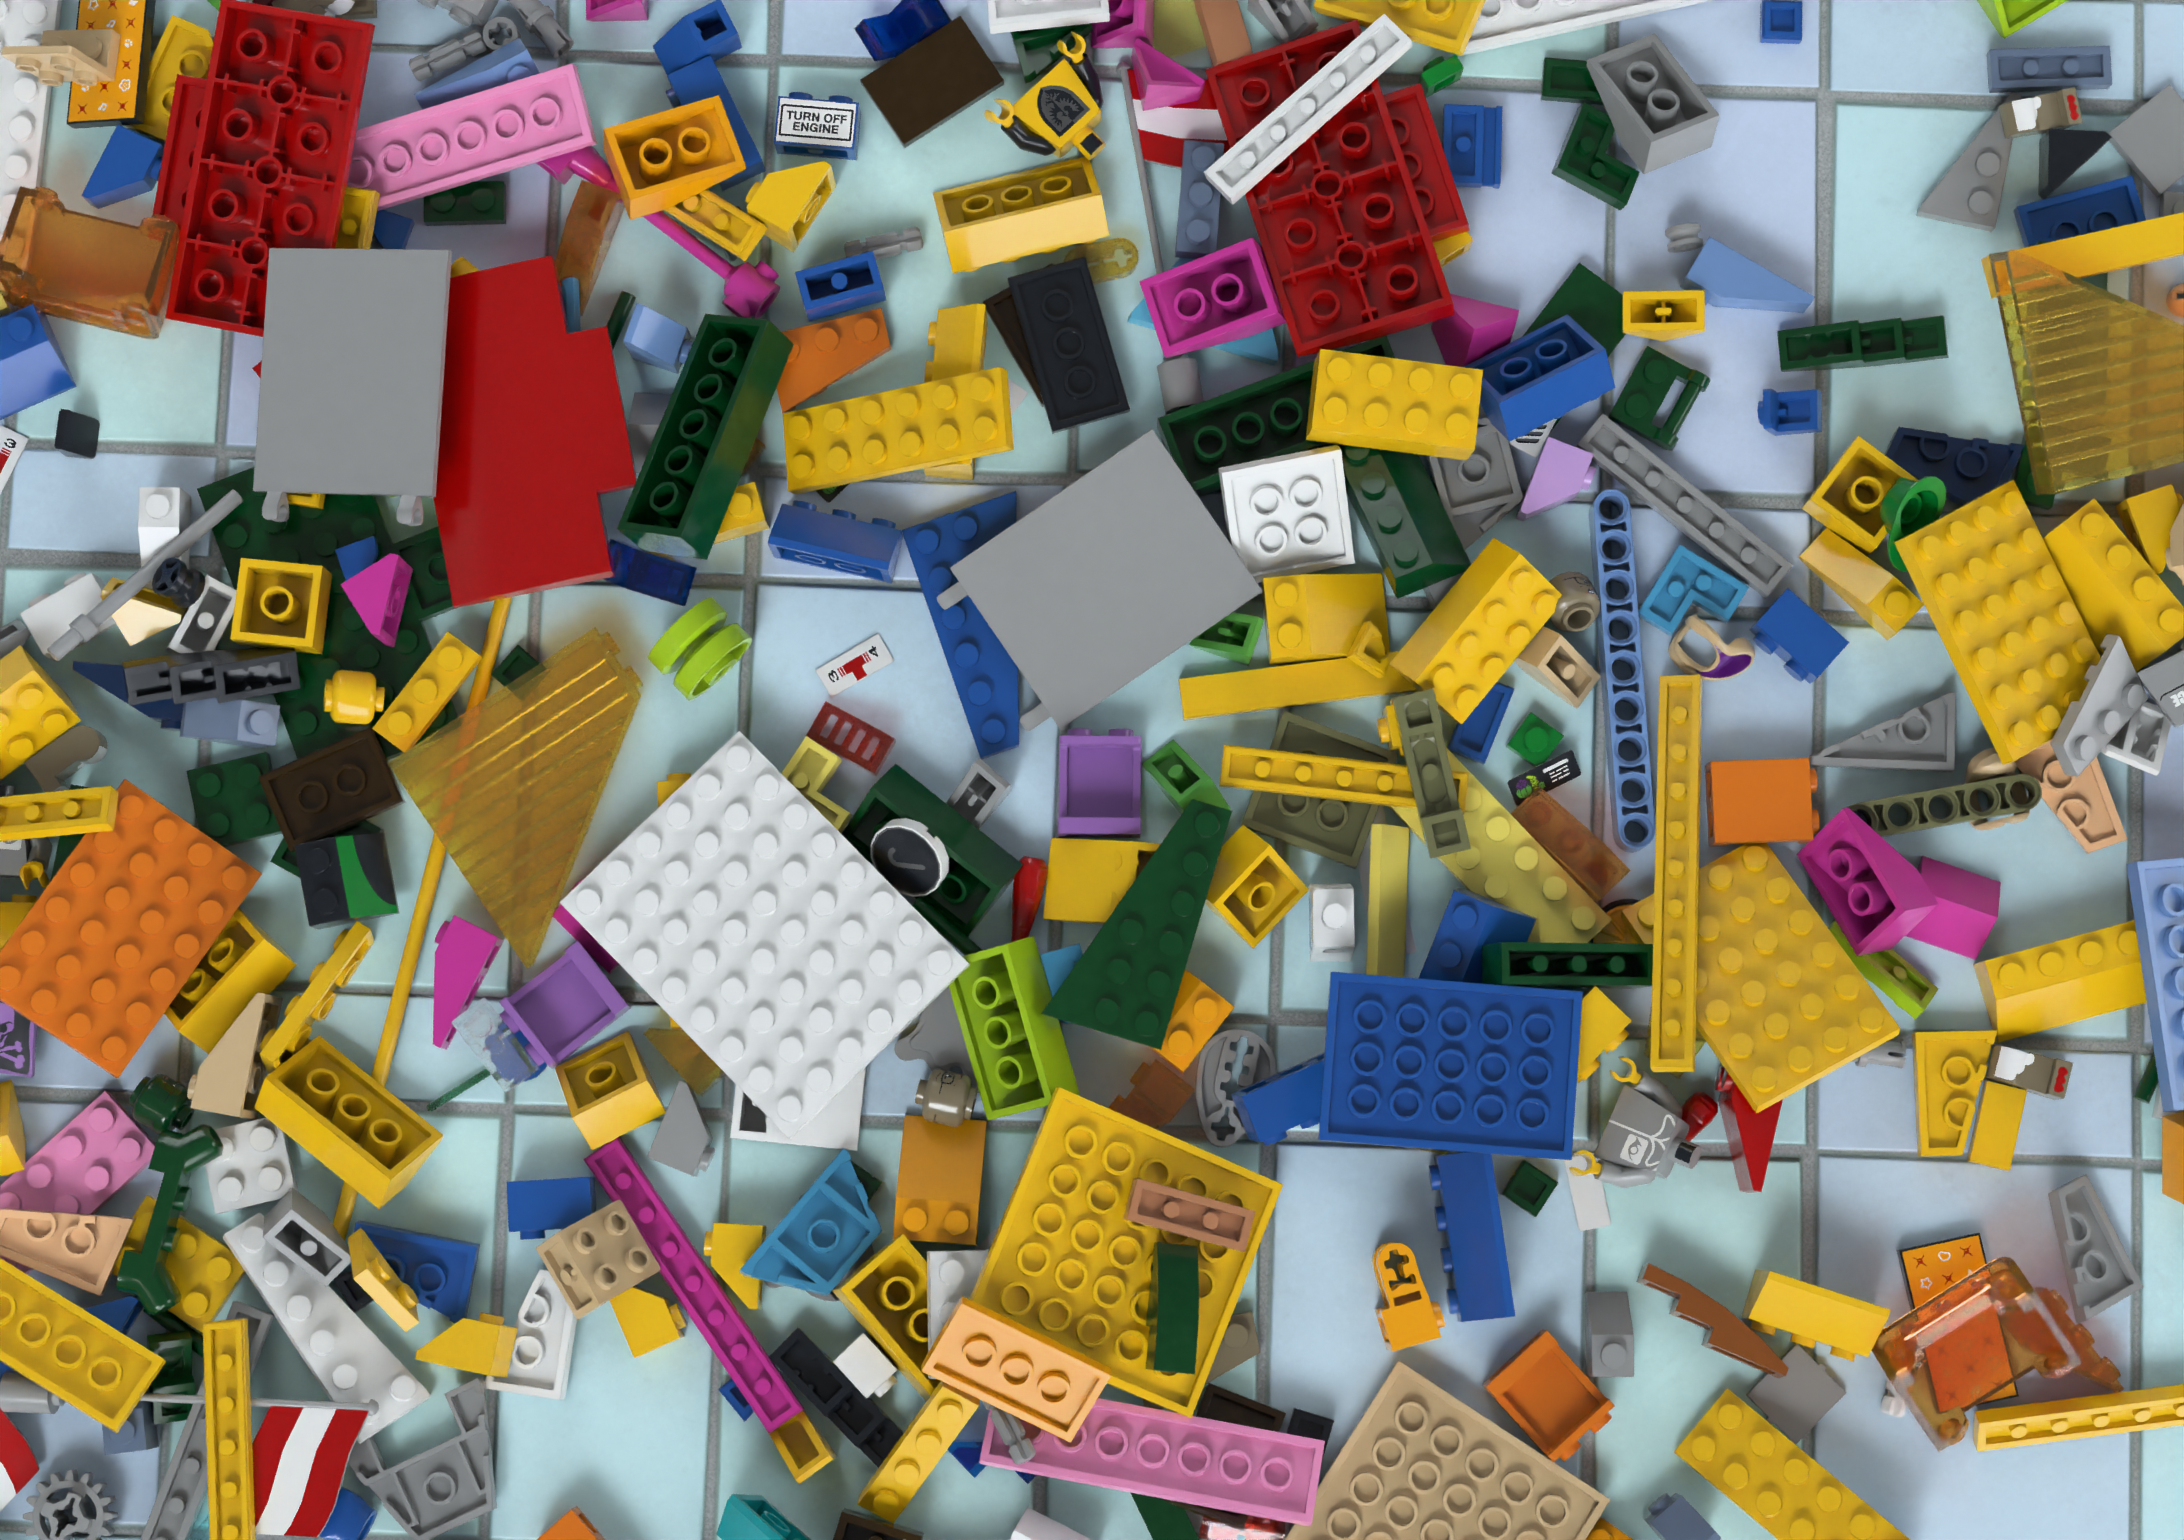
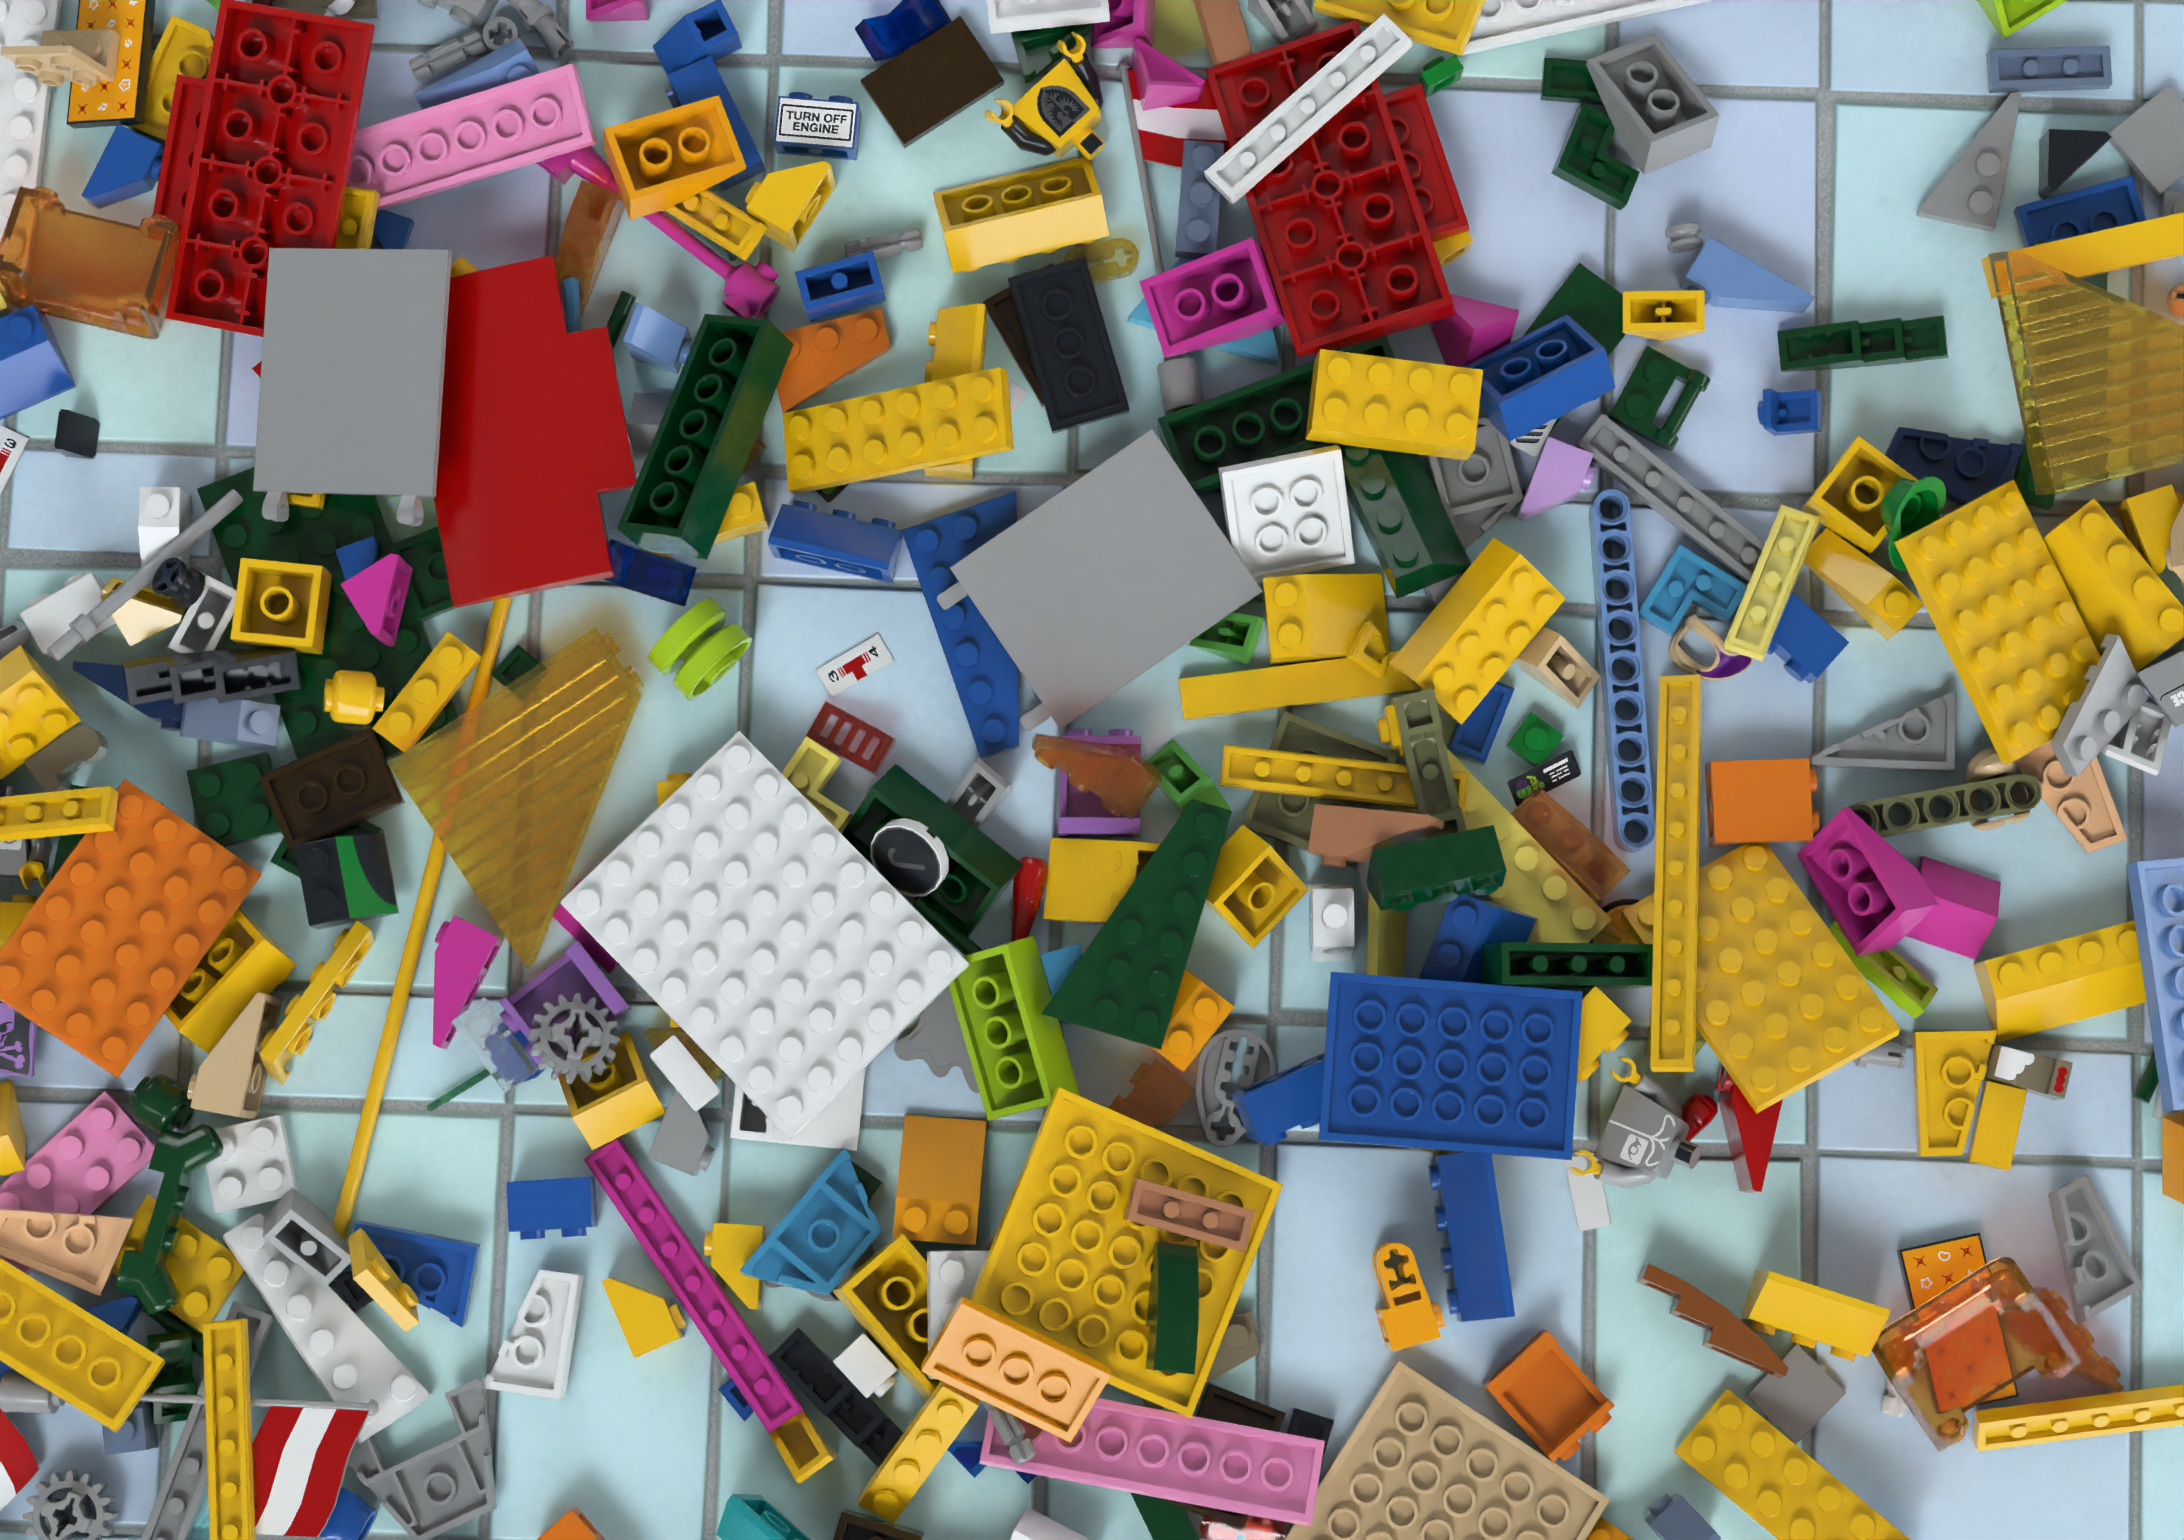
yellow slope [254,1035,443,1209] -> none
yellow slope [415,1312,518,1377] -> none
dark green plate [424,181,506,226] -> none
tan bracket [536,1200,660,1320] -> none
dark tan head [915,1069,978,1127] -> none
blue plate [1442,104,1503,189] -> none
dark green tile [1500,1160,1558,1217] -> none
dark tan head [1549,572,1601,632] -> none
light grey slope [1585,1292,1634,1377] -> none
blue tile [1760,0,1802,44] -> none
dark tan leg [1998,87,2083,139] -> none
none -> light grey gear [527,993,620,1084]
none -> white sticker [650,1035,720,1111]
none -> clear orange slope [1032,733,1161,820]
none -> nougat slope [1308,804,1444,868]
none -> dark green slope [1366,825,1506,912]
none -> light yellow tile [1724,504,1820,662]

